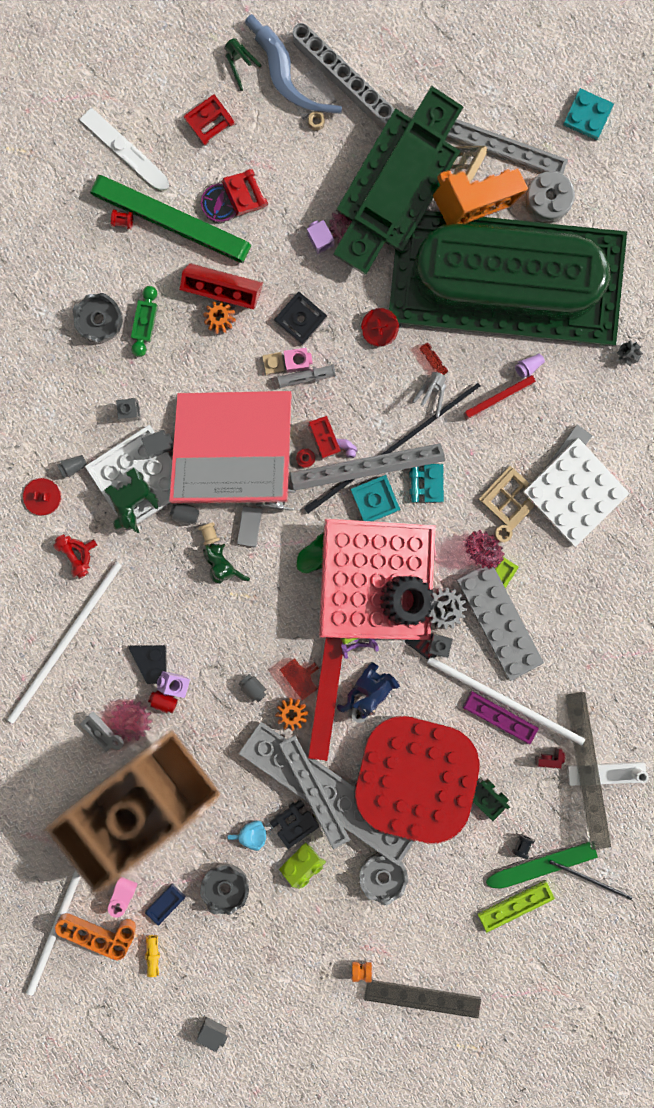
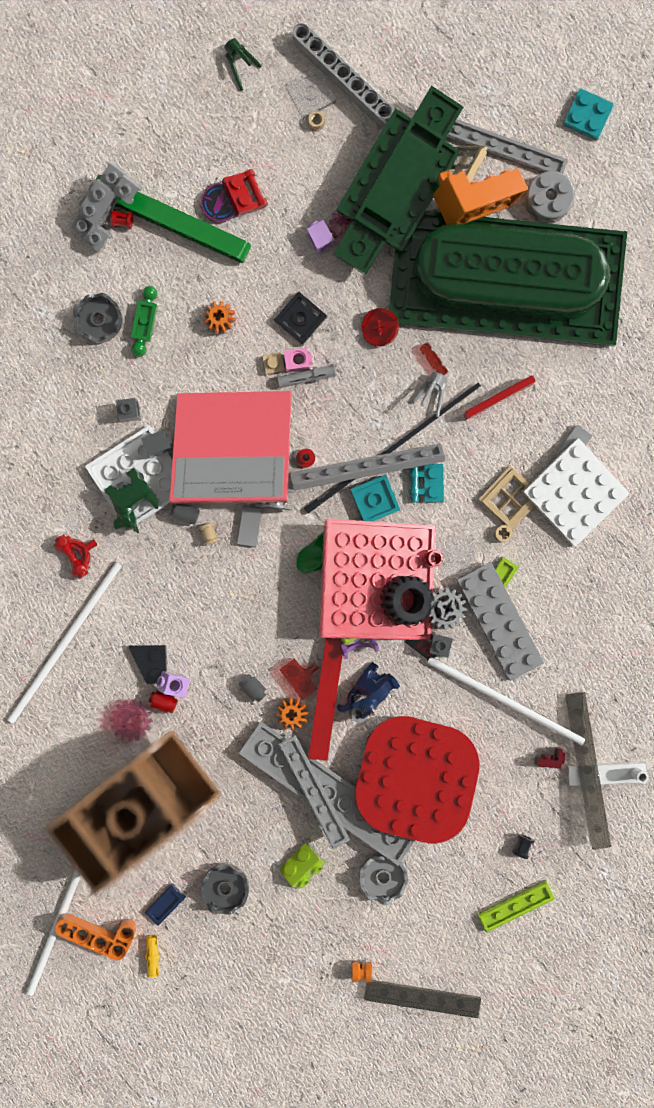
red piece [23,478,61,516] -> none
dark grey cone [57,455,87,478] -> none
white piece [80,107,169,190] -> none
light grey hinge [80,711,124,752] -> none
bright pink piece [108,877,138,918] -> none
red brick [179,263,263,310] -> none
red plate [184,94,235,146] -> none
dark grey brick [196,1017,228,1053] -> none
dark green animal [203,543,250,584] -> none
medium azure piece [228,821,267,851] -> none
sand blue animal [245,14,342,114] -> none
black plate [270,799,320,849] -> none
red hinge [308,415,341,460] -> none
lavender arm [336,439,357,458] -> none
magenta tile [462,691,539,745] -> none
clear pink gear [464,530,505,570] -> none
dark green bracket [473,777,510,821] -> none
green piece [486,841,598,889] -> none
lavender cone [515,353,545,378] -> none
black piece [549,860,632,900] -> none
dark grey gear [617,340,643,366] -> none
none -> light grey bracket [71,162,142,252]
none -> red plate [424,549,443,568]

